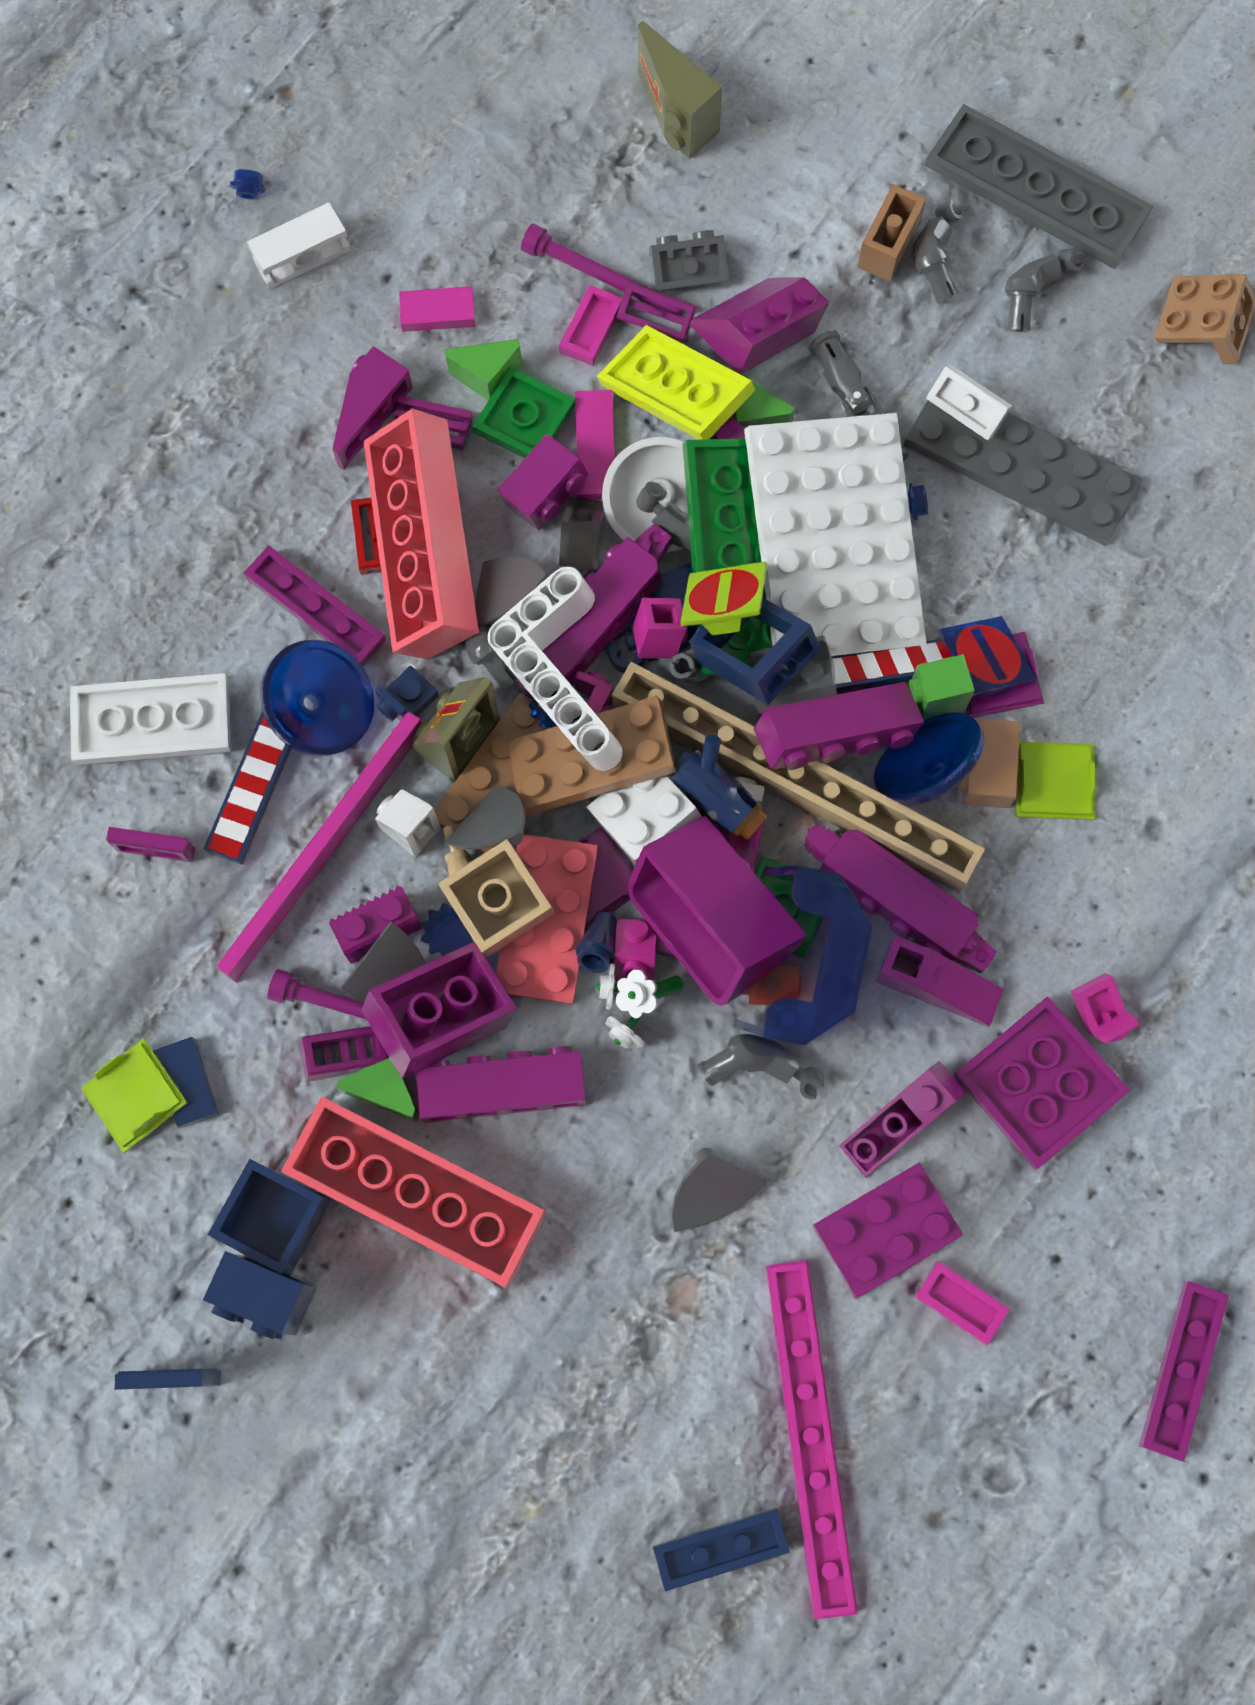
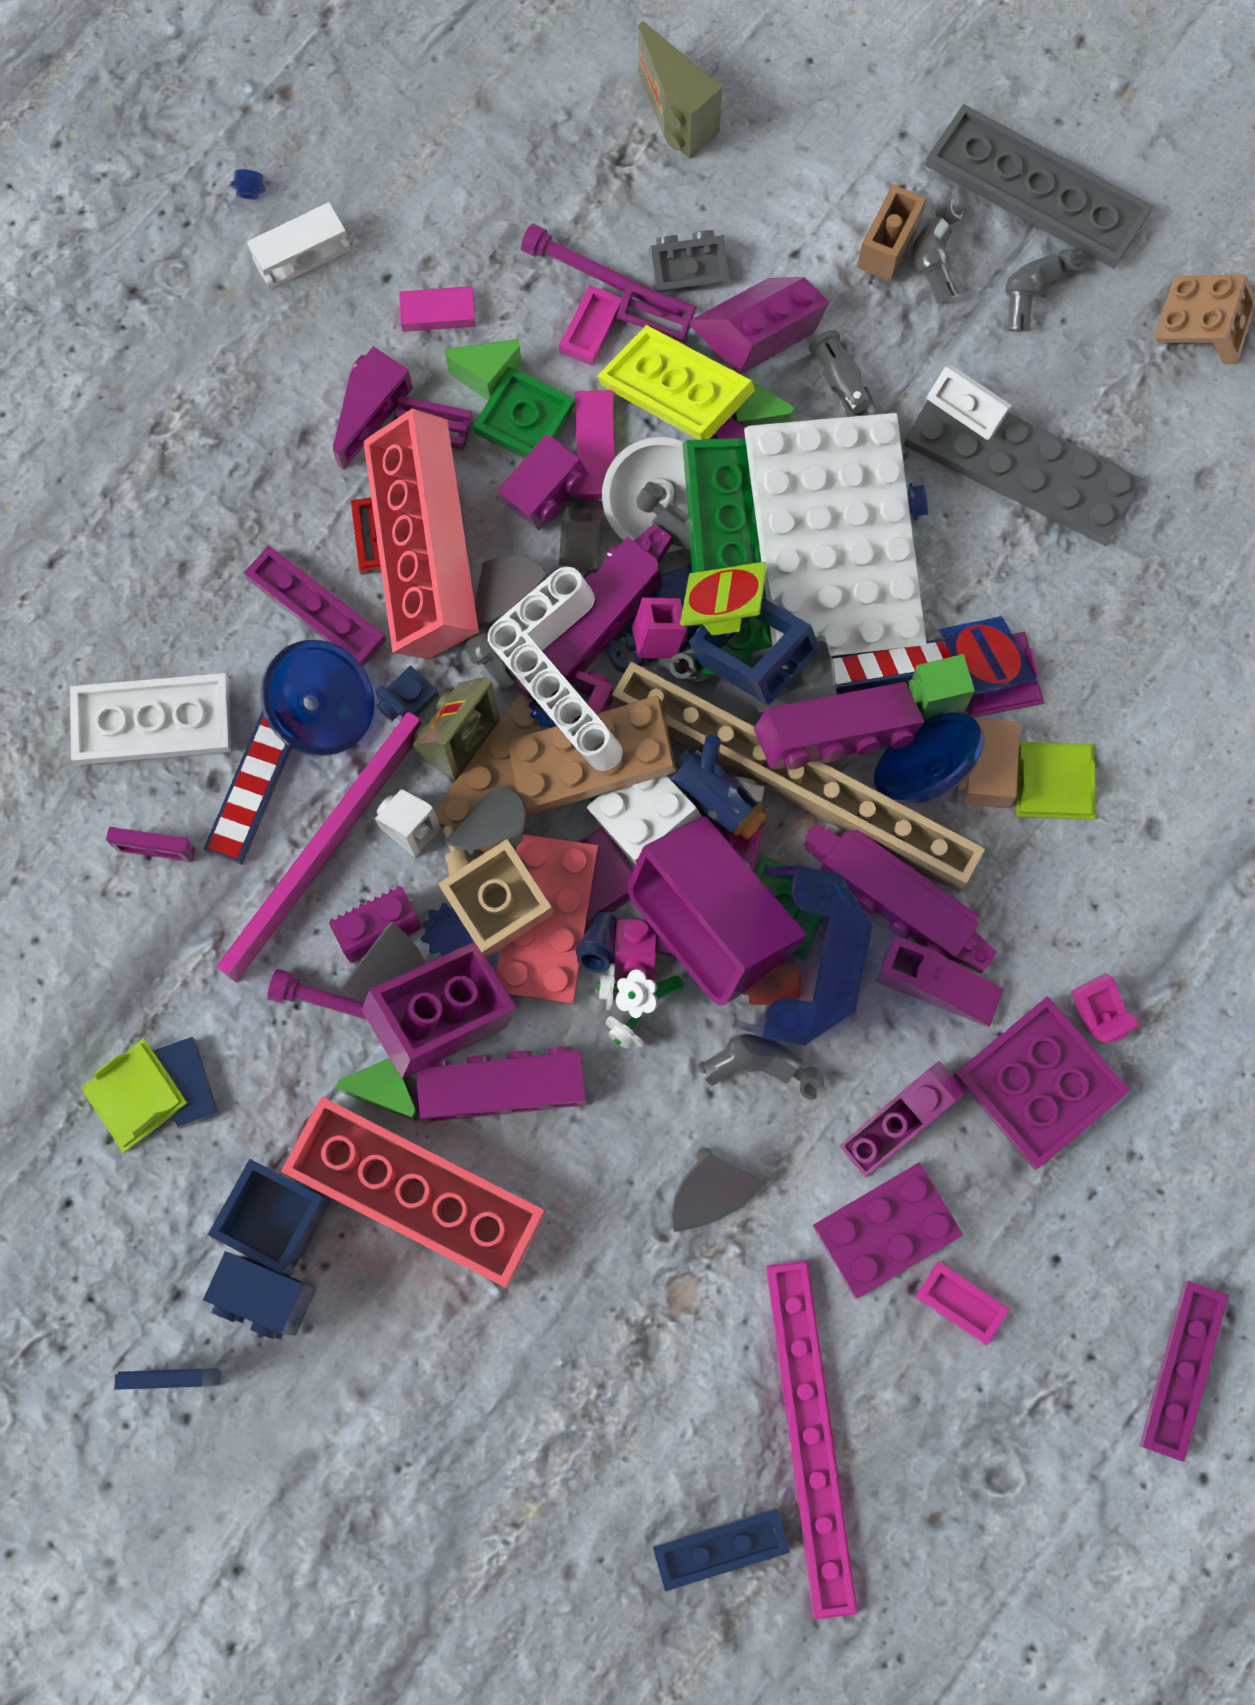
magenta slope [300,1026,388,1082] -> none

